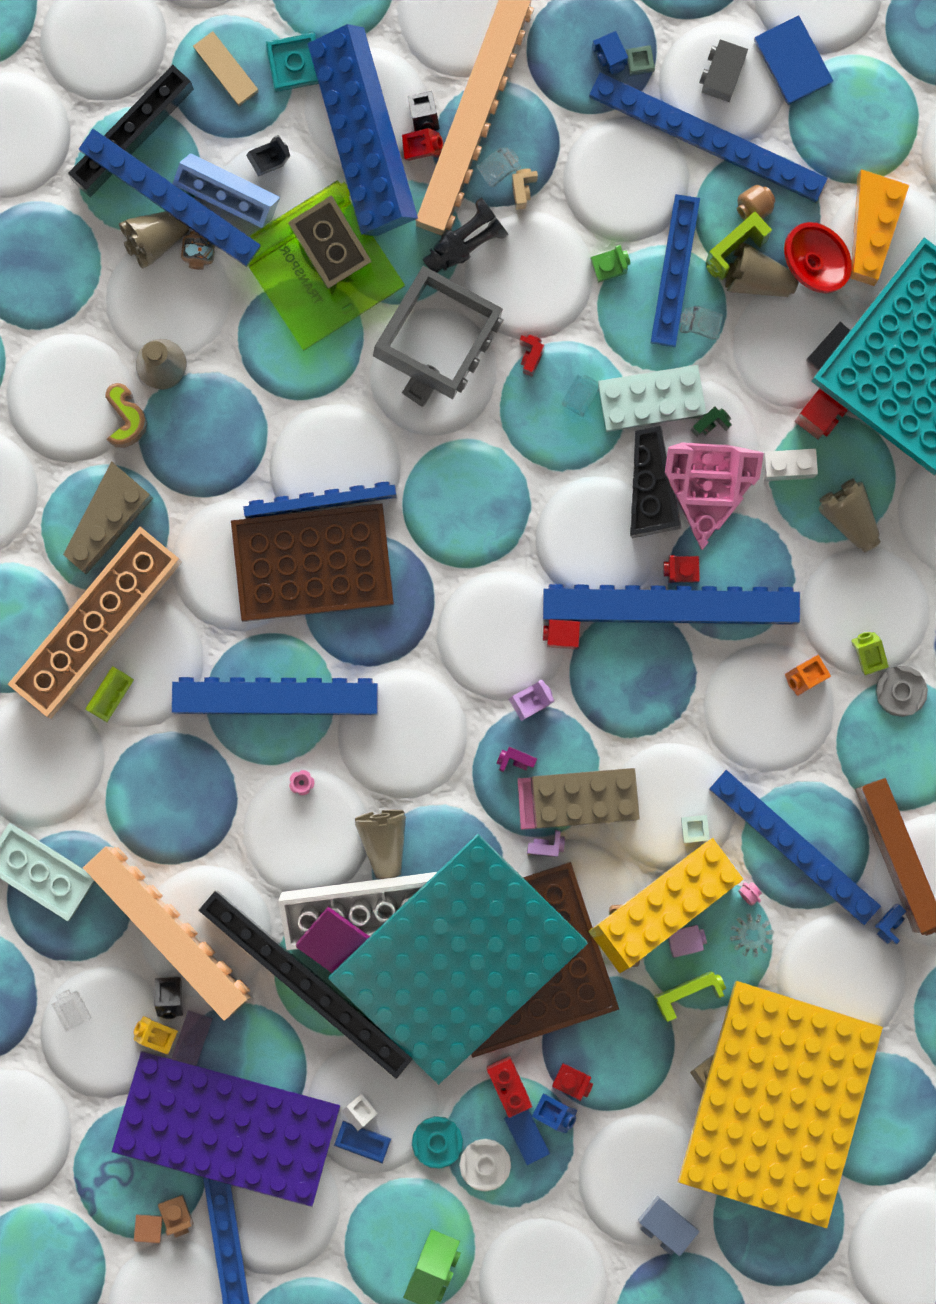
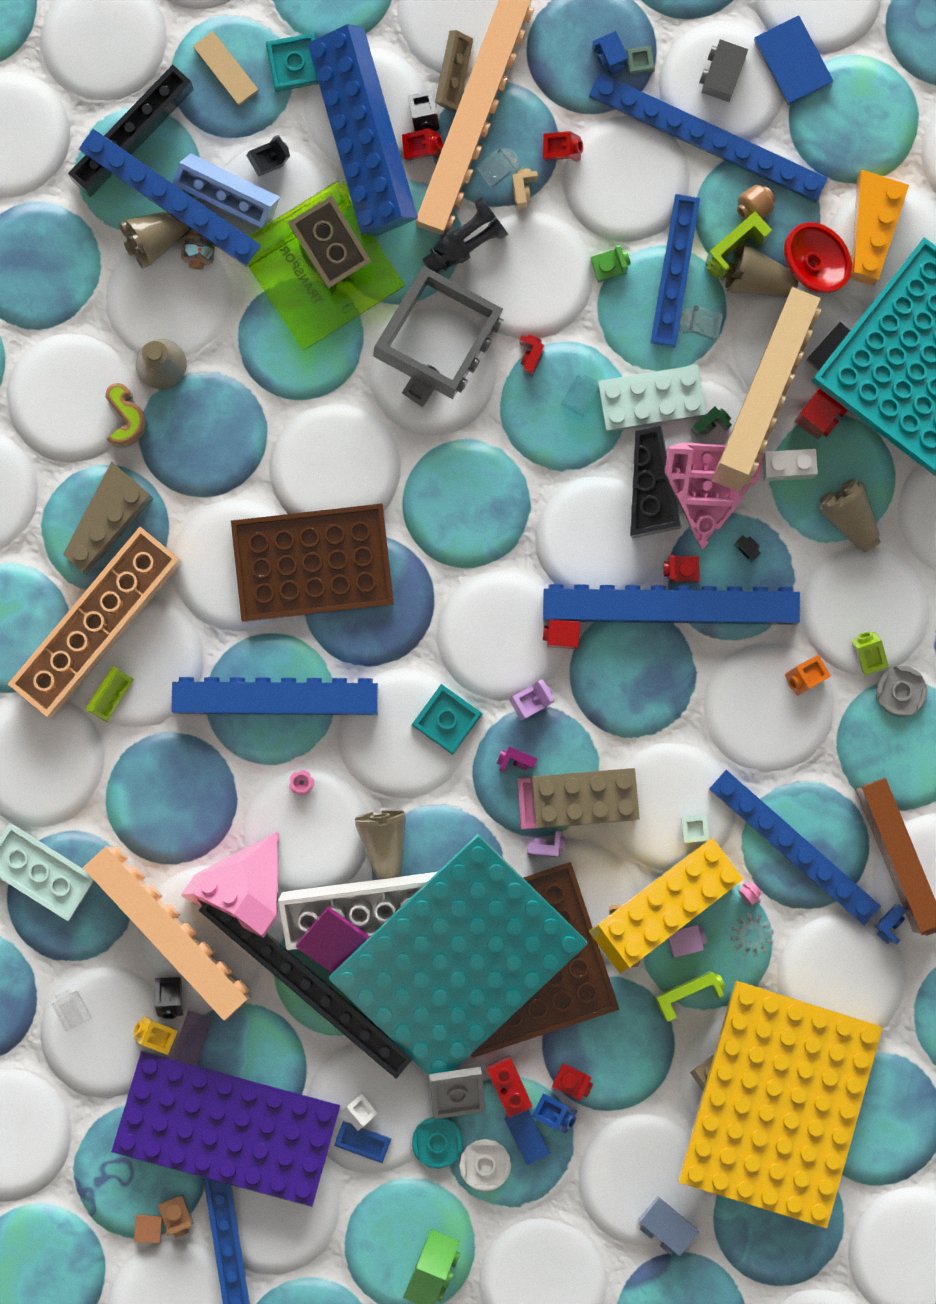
blue plate [243,482,397,519] -> none
none -> bright pink wedge [181,832,279,938]
none -> teal tile [412,684,483,755]
none -> light grey plate [429,1067,485,1119]
none -> dark tan plate [435,30,473,111]
none -> red bracket [543,131,583,162]
none -> tan brick [711,287,821,492]
none -> black plate [734,535,761,563]

